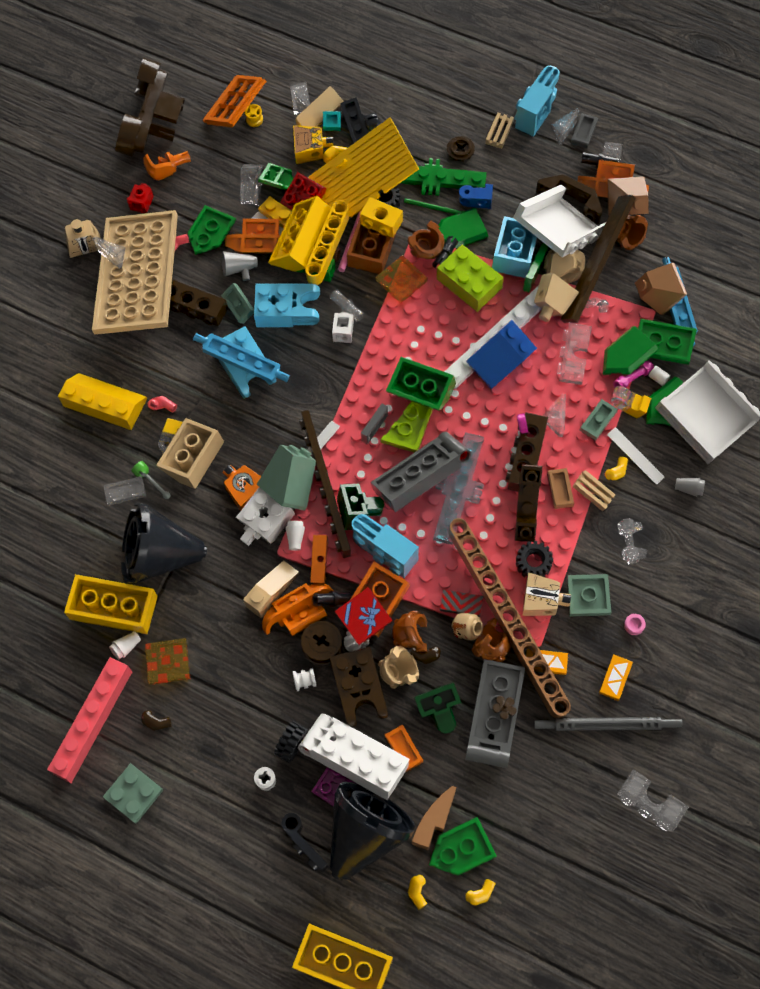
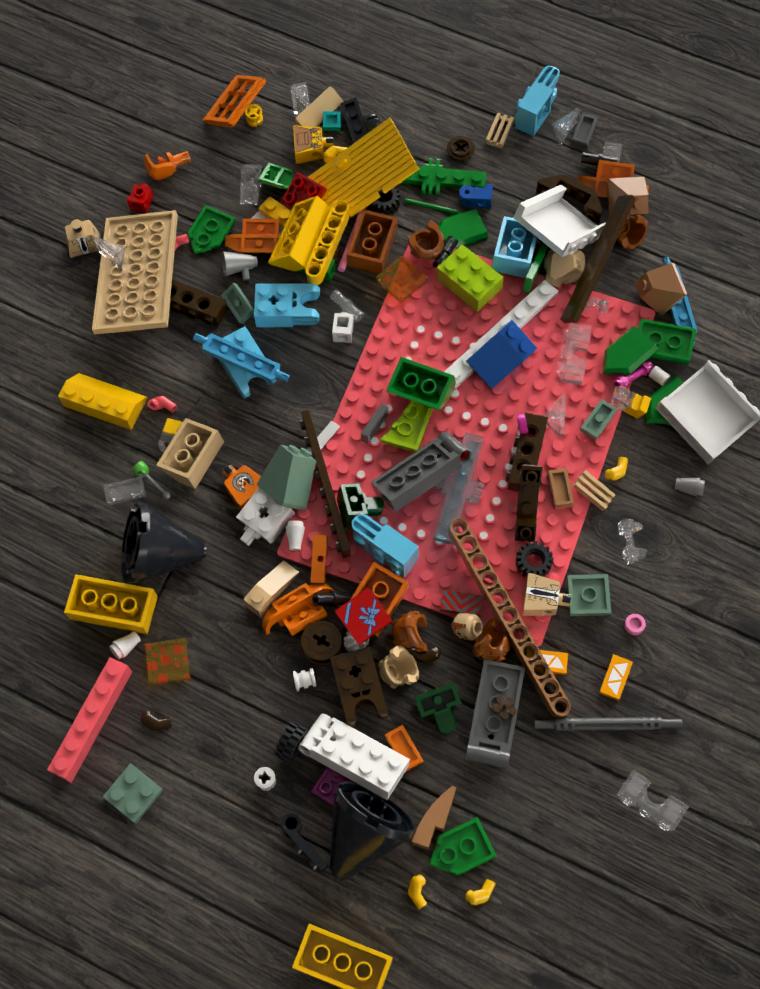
dark brown piece [115,58,185,157] -> none
yellow brick [360,197,403,238] -> none
tan torso [534,273,579,322] -> none
white sticker [607,427,664,484] -> none

